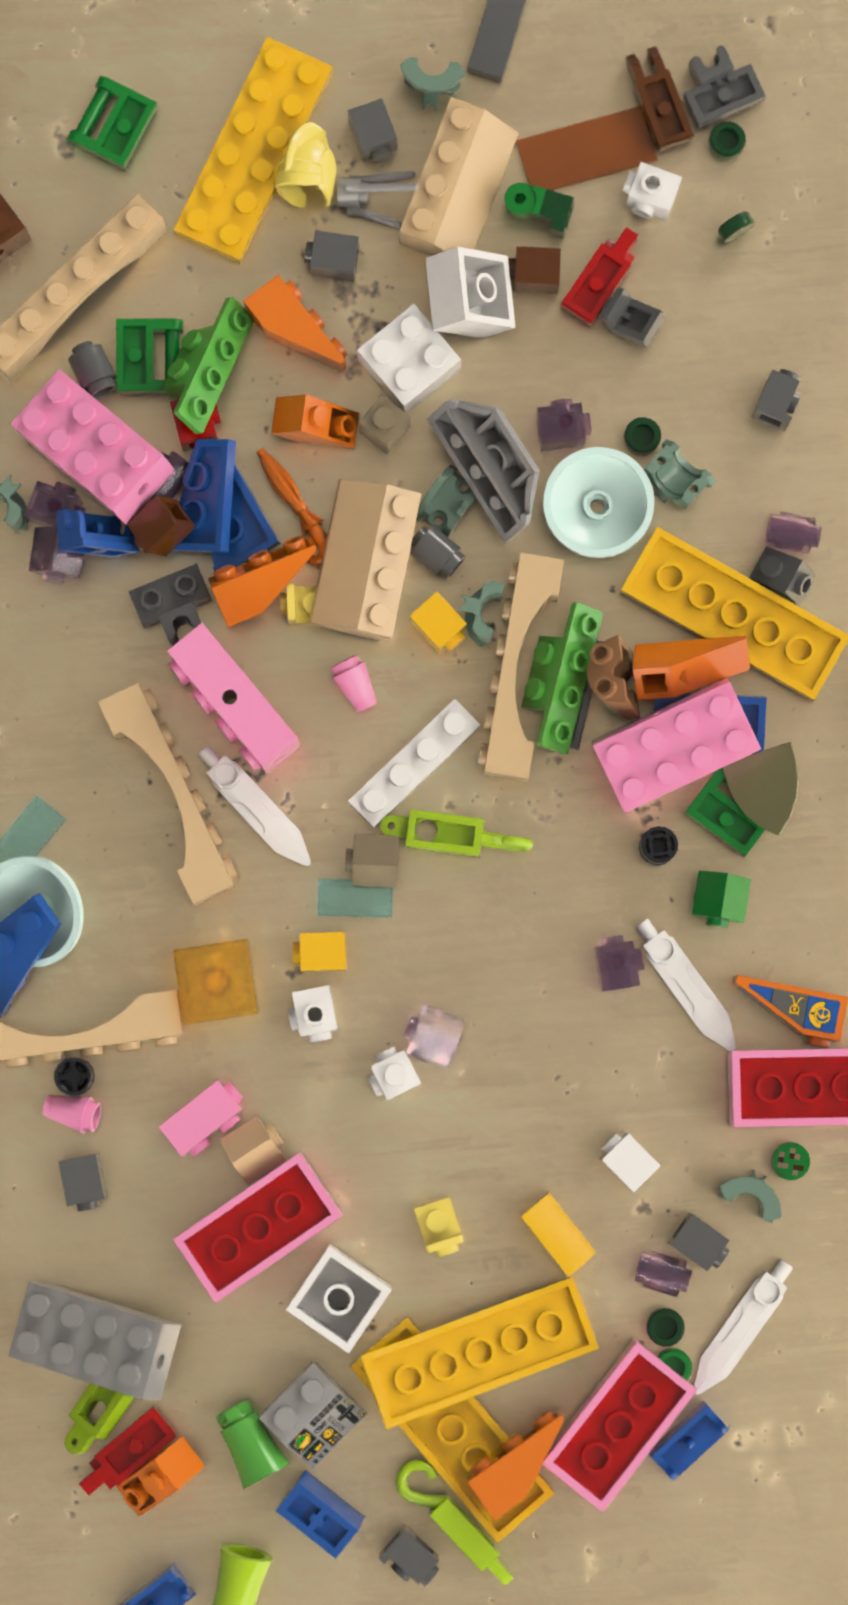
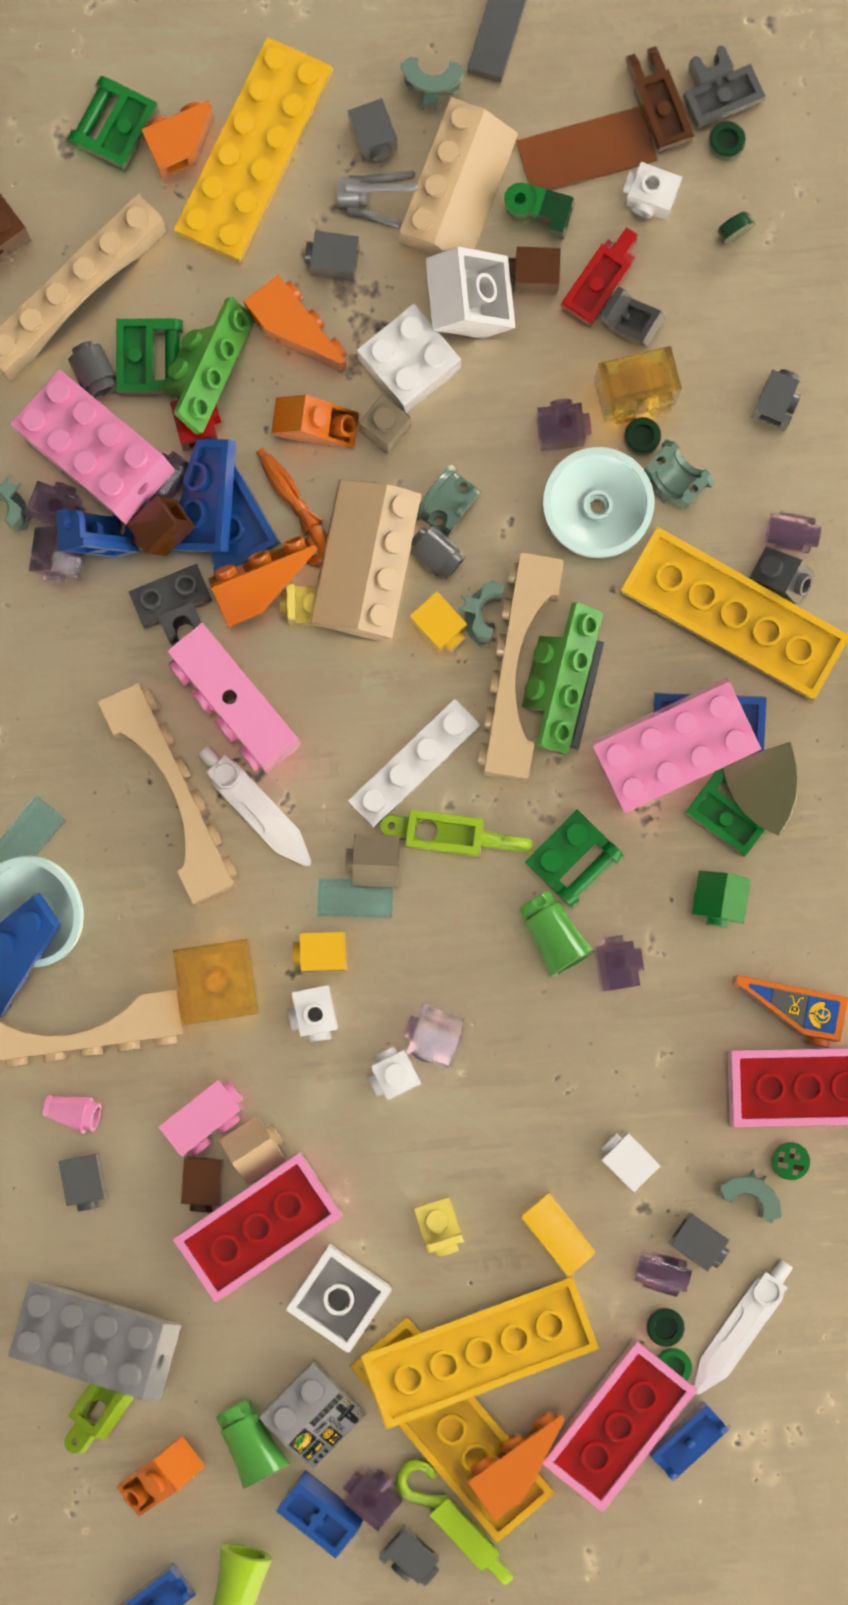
black wheel [54,1057,95,1095] -> none
red hinge [79,1406,178,1496] -> none
light yellow helmet [274,122,337,209] -> none
bright pink cone [331,654,377,712] -> none
light grey wedge [427,399,540,543] -> none
medium nougat cylinder [587,635,640,719] -> none
orange slope [633,635,750,700] -> none
white piece [636,918,736,1051] -> none
black wheel [638,826,678,866] -> none
none -> orange slope [141,100,214,179]
none -> reddish brown brick [181,1157,224,1212]
none -> brick [342,1467,403,1531]
none -> bright green plant [520,891,595,978]
none -> green plate [524,809,624,909]
none -> clear yellow brick [594,346,682,425]

